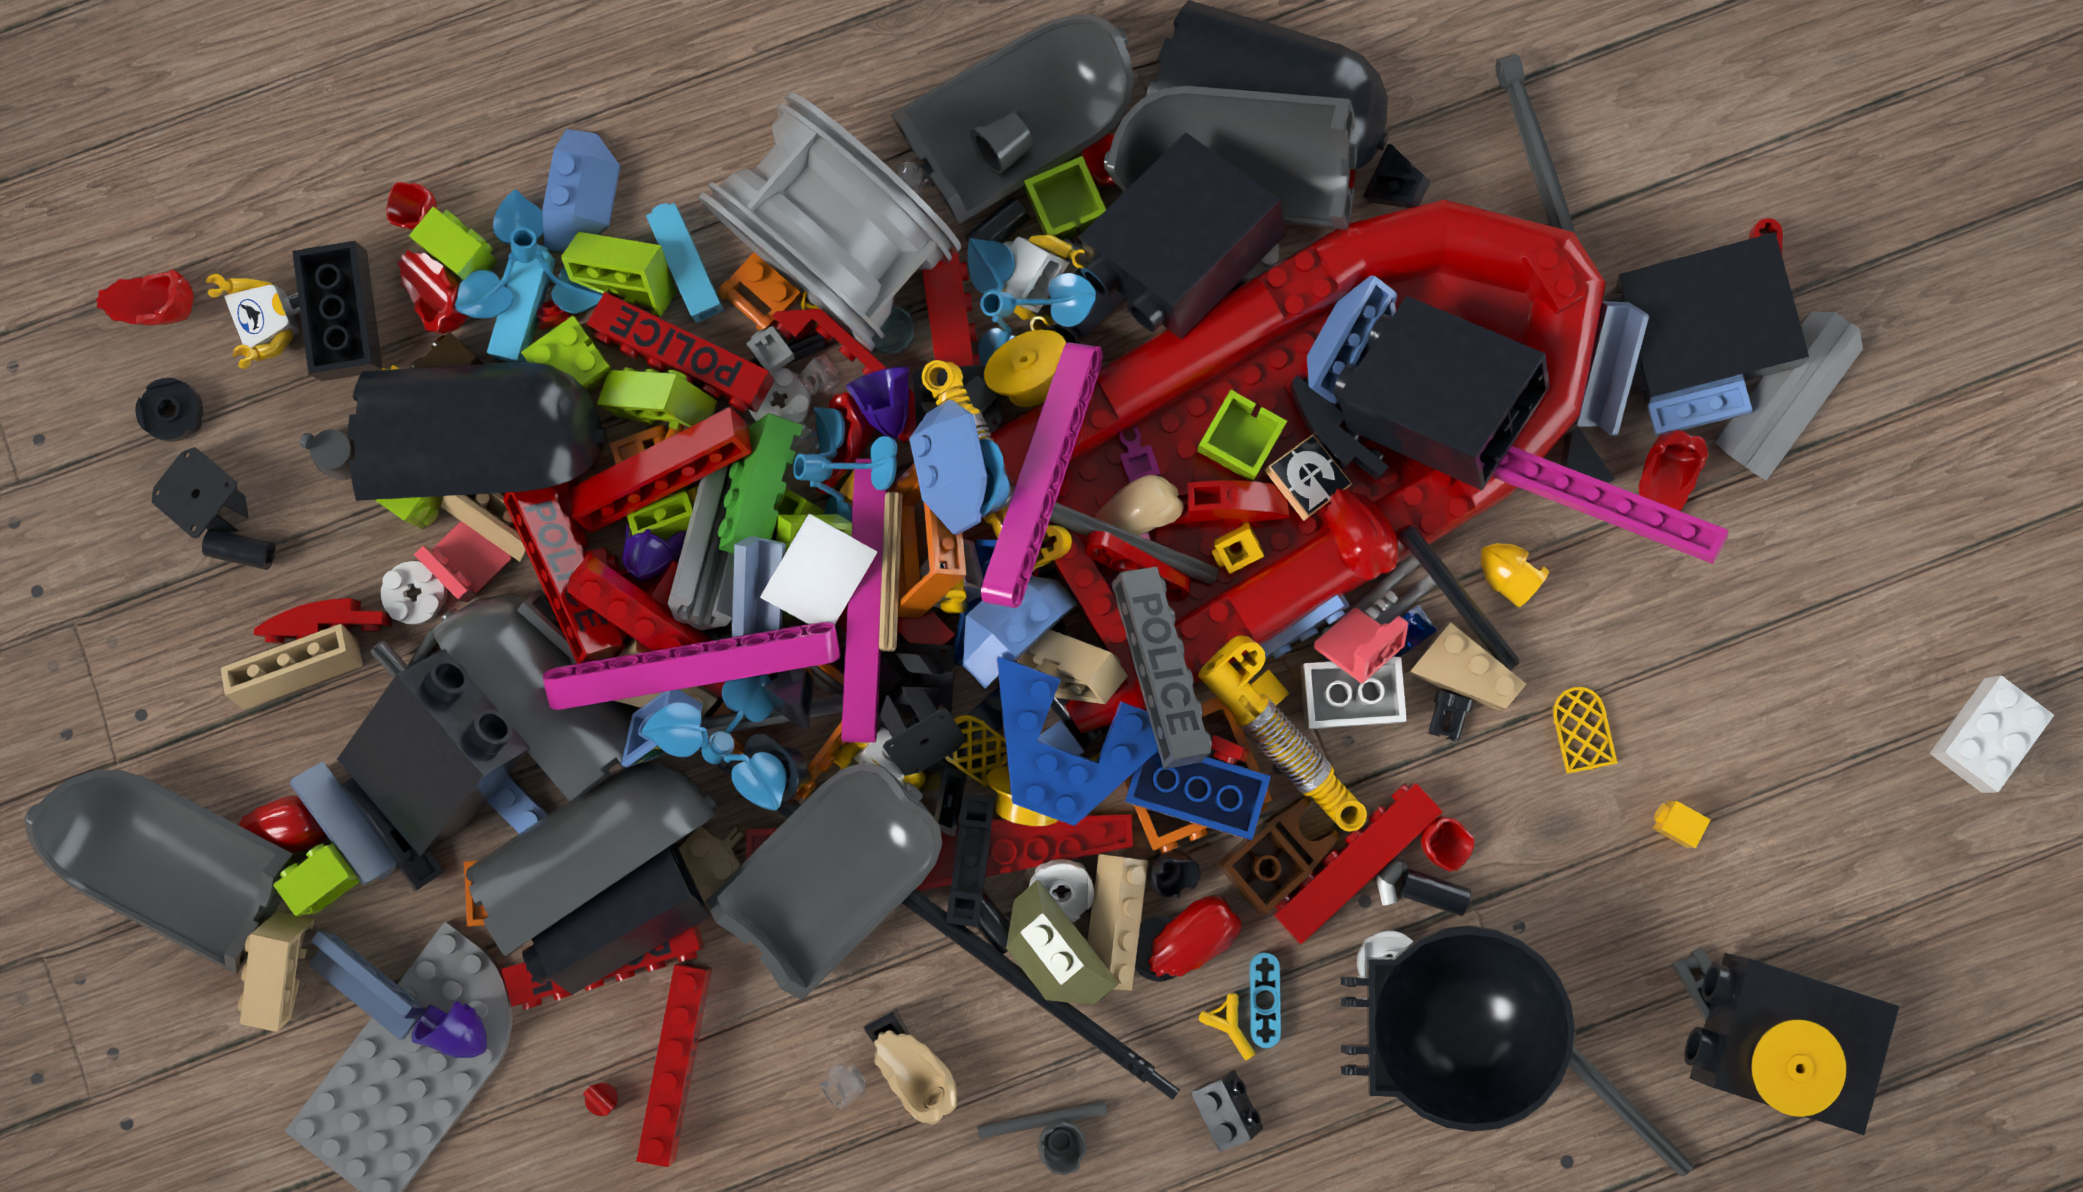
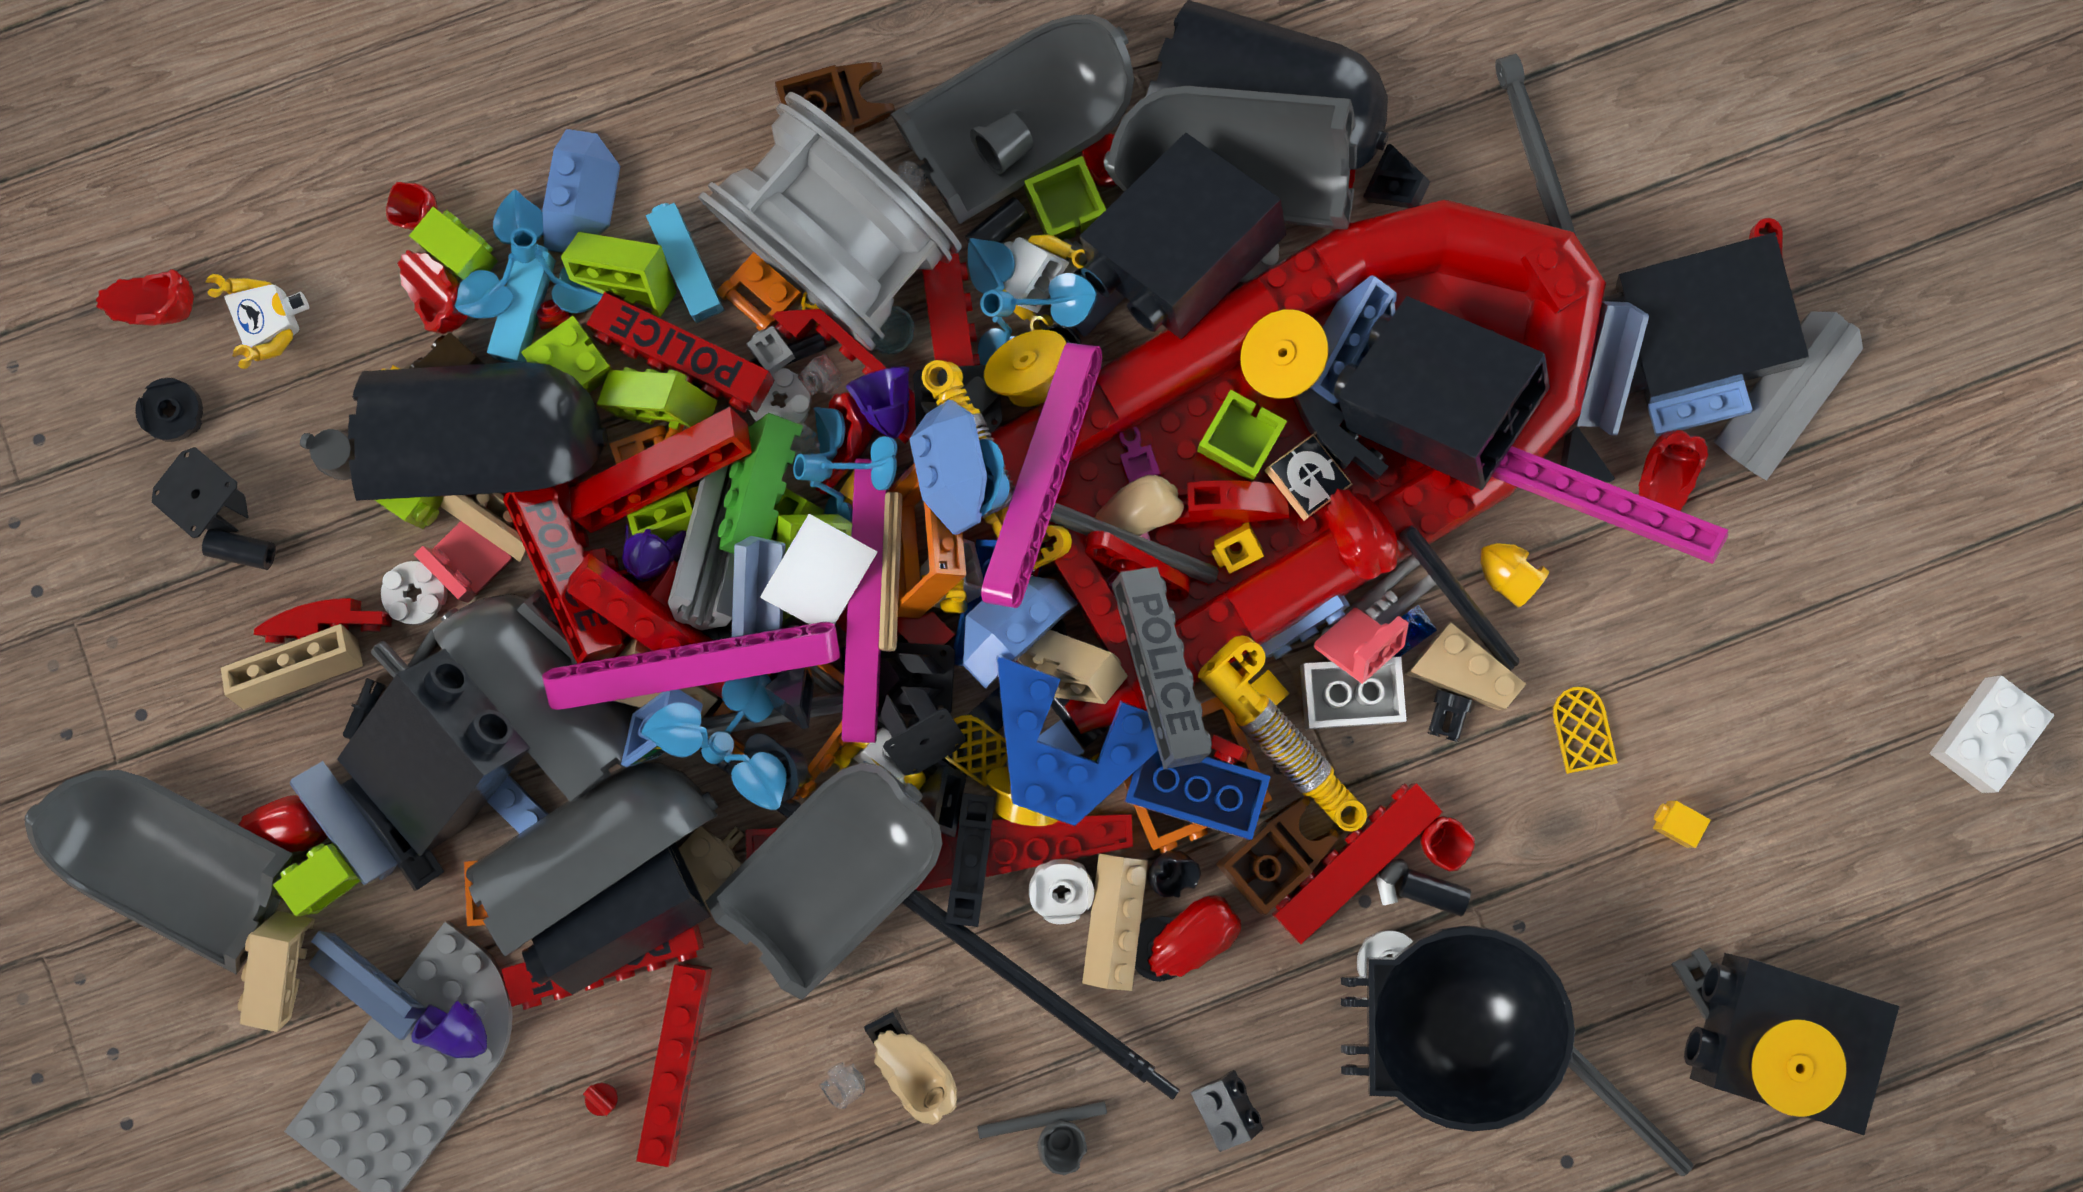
black brick [292,241,383,381] -> none
black piece [976,891,1010,954] -> none
olive wedge [1006,880,1119,1004] -> none
yellow piece [1199,993,1256,1061] -> none
medium azure beam [1249,952,1281,1048] -> none
none -> black axle [343,678,386,740]
none -> reddish brown brick [775,62,896,135]
none -> yellow piece [1241,309,1329,399]

